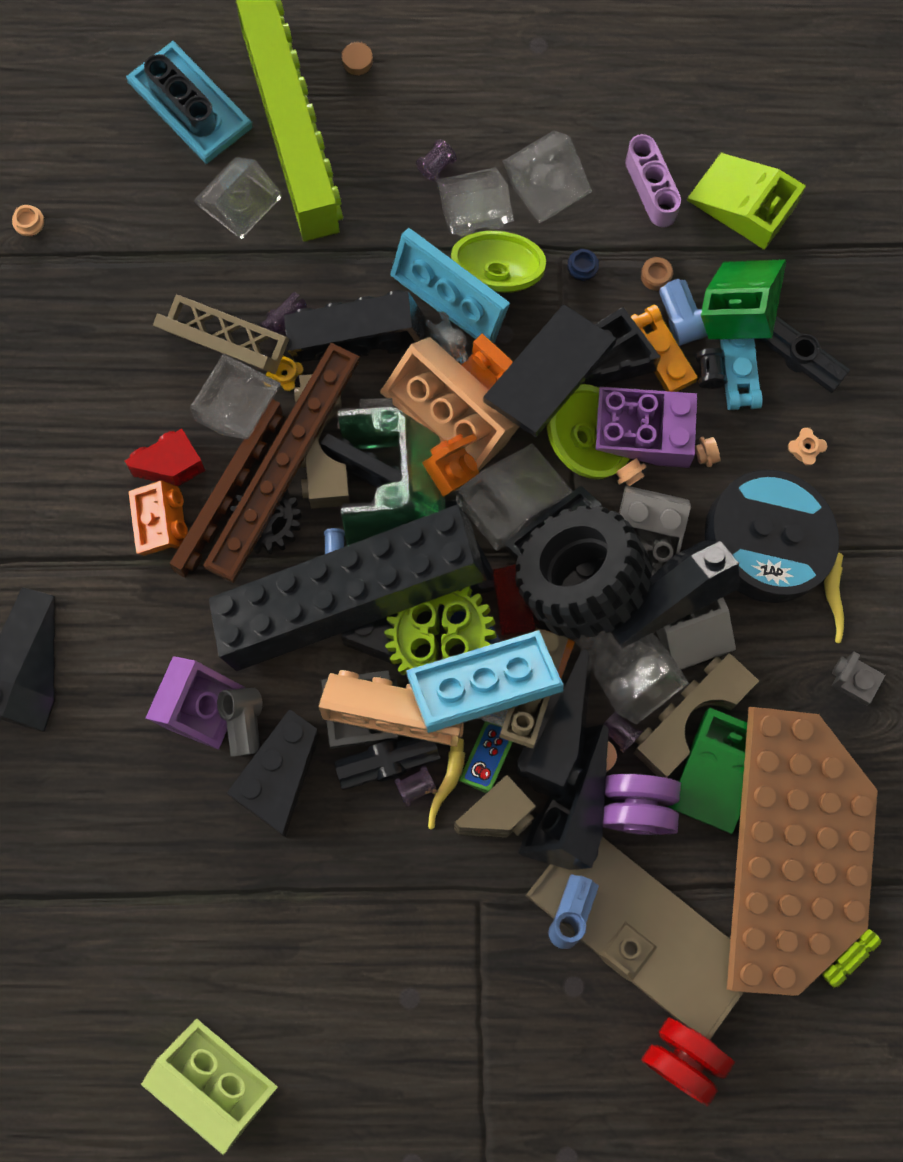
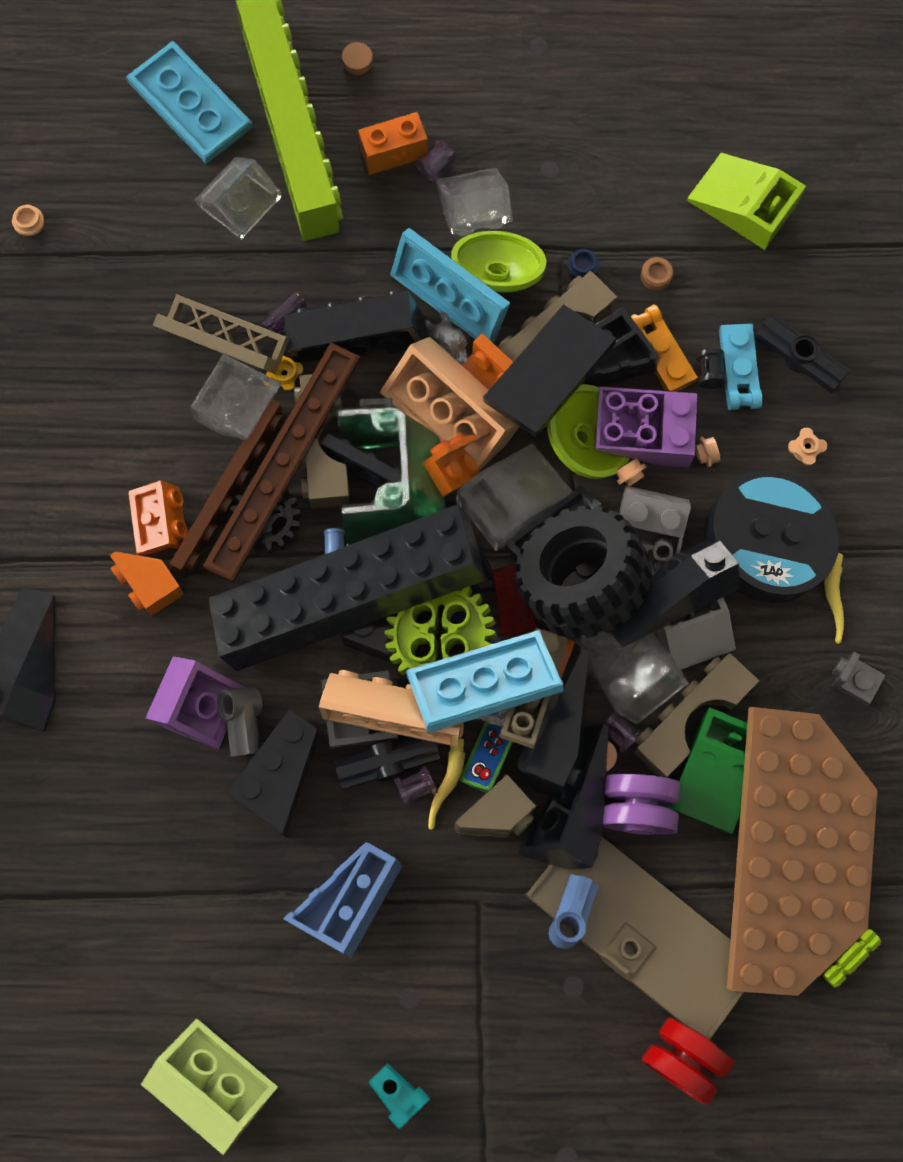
red slope [124,429,205,486] -> none
black beam [144,54,216,137] -> none
clear slope [503,130,592,223] -> none
lavender beam [625,134,681,227] -> none
medium blue piece [659,279,708,346] -> none
green slope [701,259,786,339] -> none
none -> orange slope [110,552,184,616]
none -> medium blue wedge [283,842,403,958]
none -> orange brick [358,112,427,175]
none -> teal plate [369,1064,430,1129]
none -> dark tan arch [498,271,617,362]

